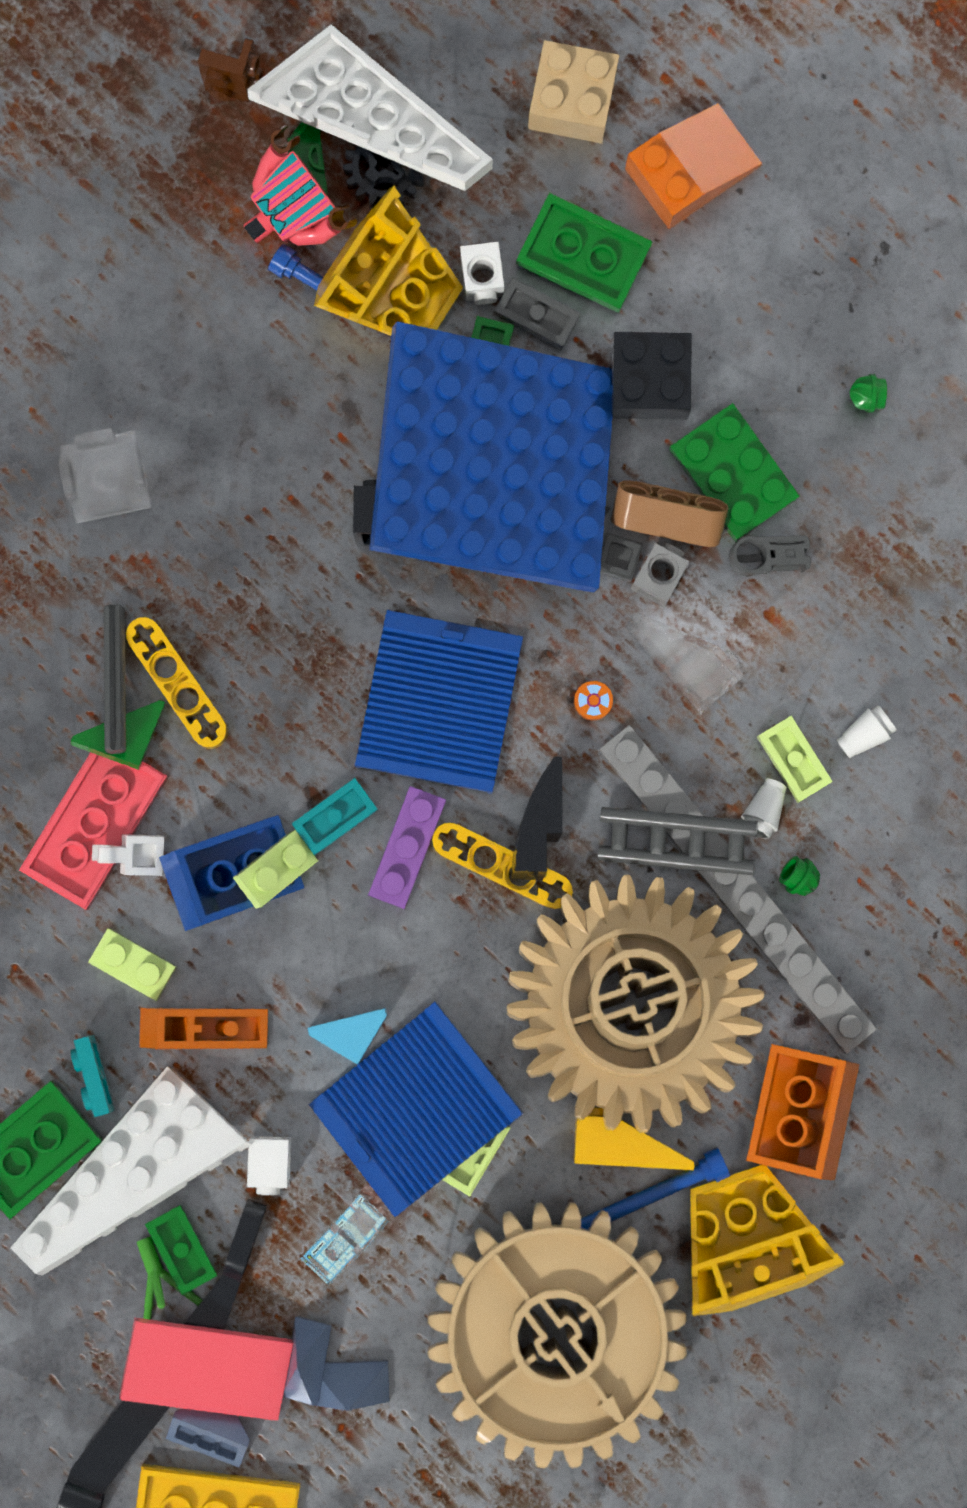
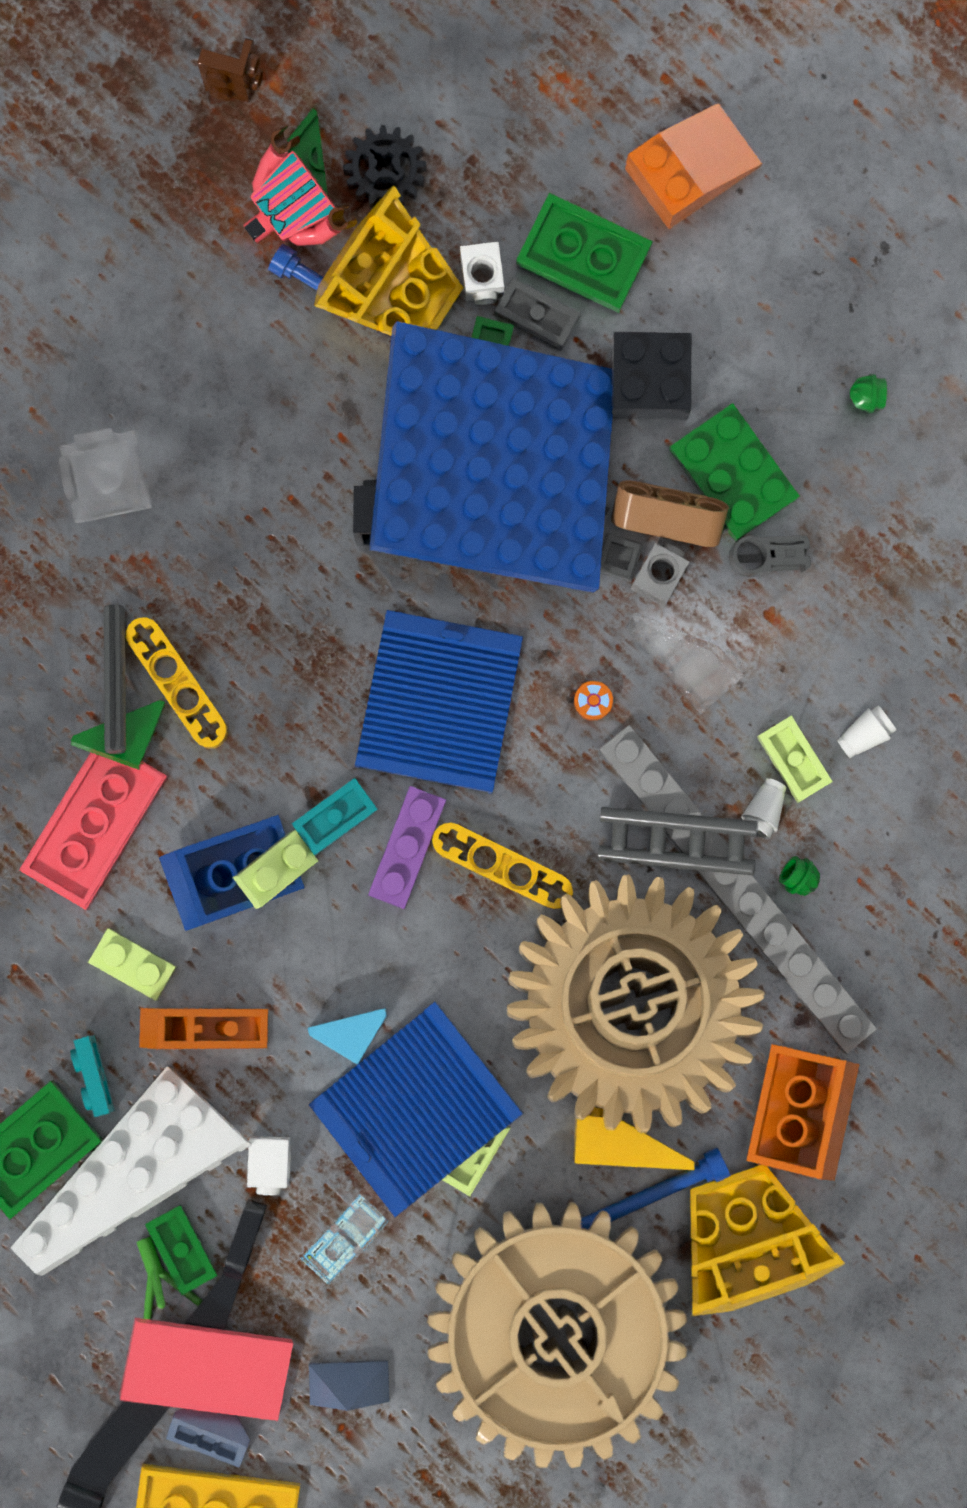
white plate [92,834,164,876] -> none
white wing [247,25,493,191] -> none
sand blue slope [283,1317,332,1406] -> none
black slope [511,757,563,880] -> none
tan brick [528,40,619,144] -> none

